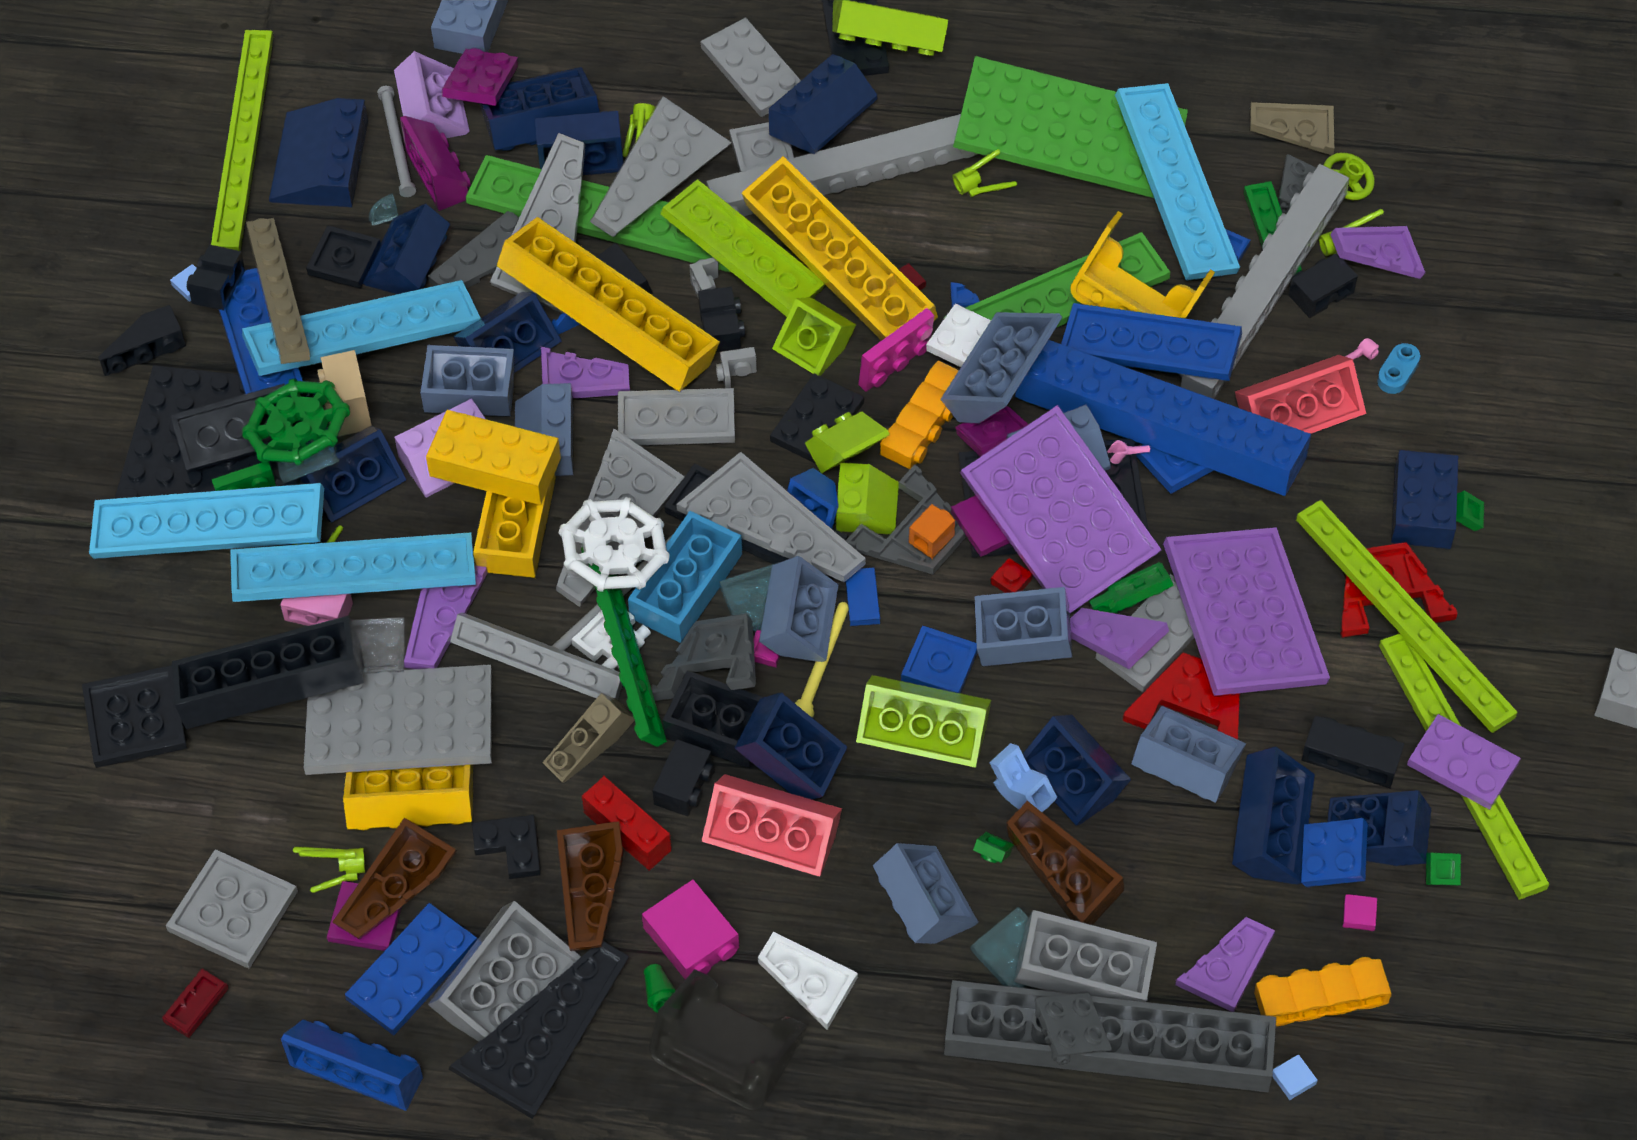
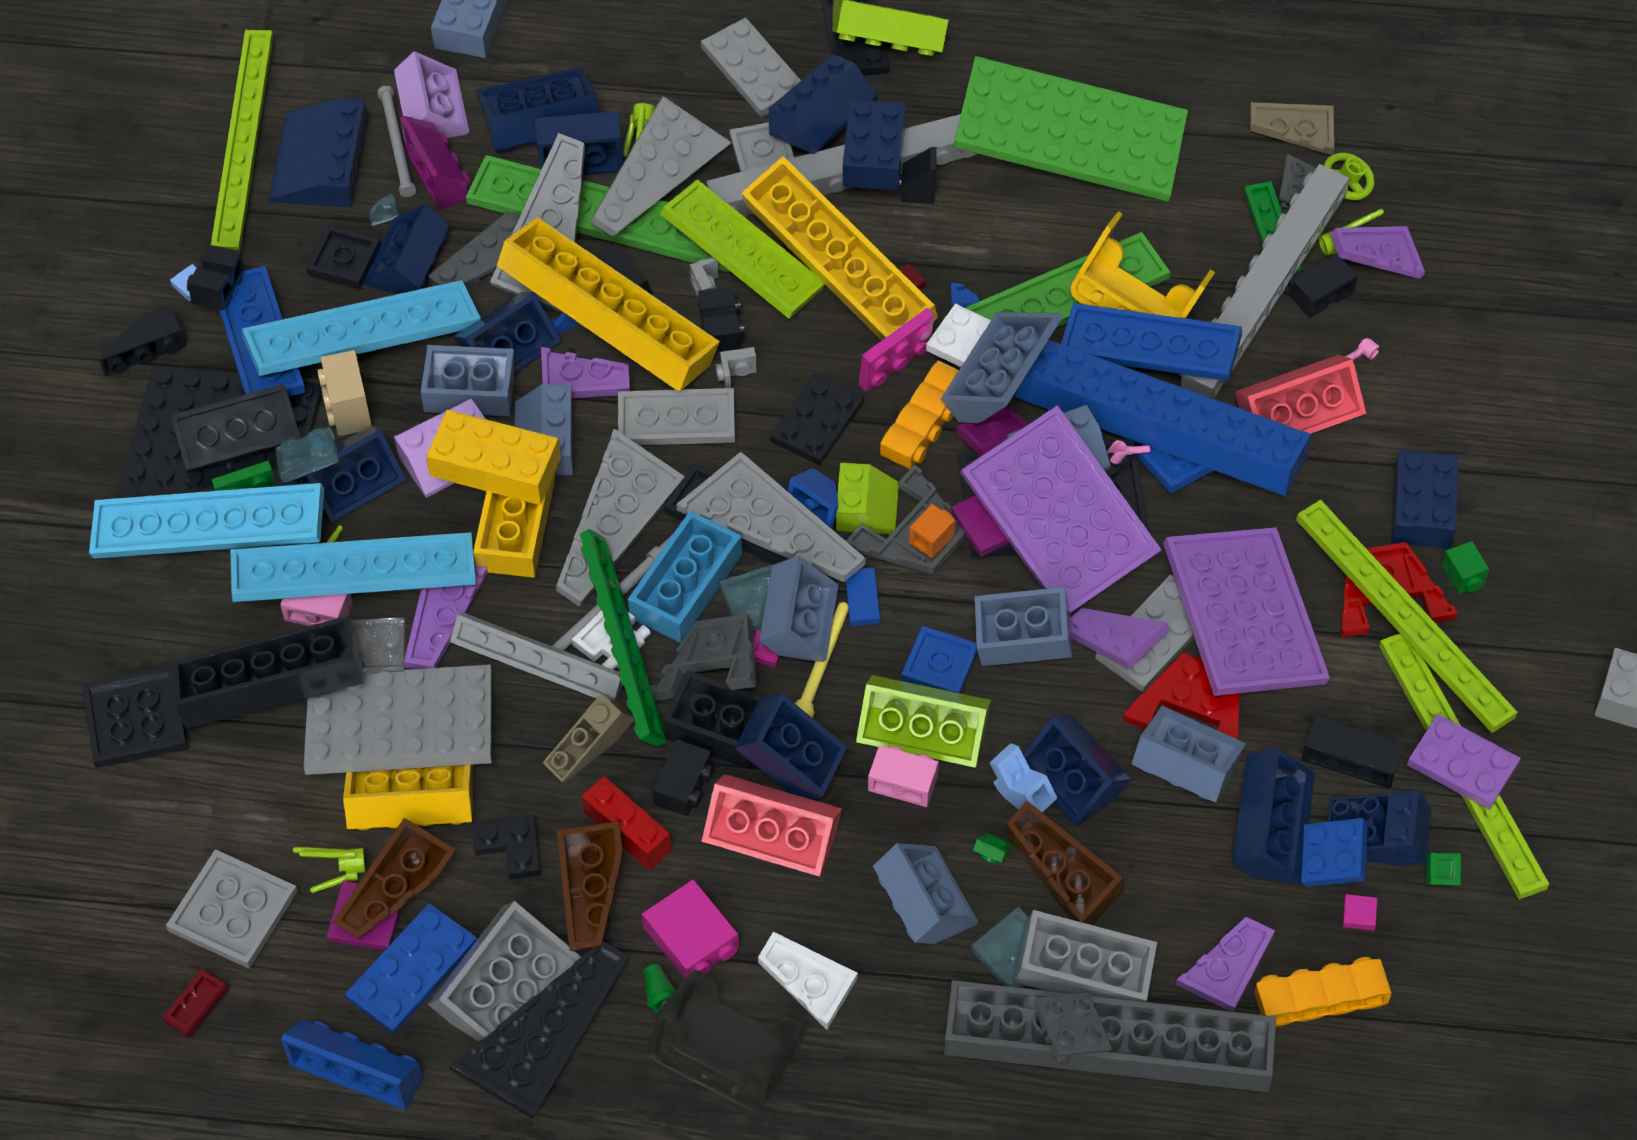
green plate [242,378,350,466] -> none
dark tan plate [246,218,310,364] -> none
magenta plate [442,48,518,106] -> none
white plate [559,497,670,592] -> none
lime slope [772,297,856,376] -> none
lime slope [805,411,890,473] -> none
lime plant [952,149,1017,197] -> none
red plate [991,558,1033,593] -> none
green hinge [1089,562,1174,613] -> none
medium azure plate [1115,83,1240,280] -> none
blue tile [1225,229,1251,263] -> none
light blue tile [1272,1054,1317,1100] -> none
dark azure plate [1377,343,1420,394] -> none
green plate [1456,490,1484,531] -> none
none -> dark blue brick [843,100,906,190]
none -> bright pink brick [868,745,939,807]
none -> black slope [896,147,937,204]
none -> green brick [1441,541,1489,594]

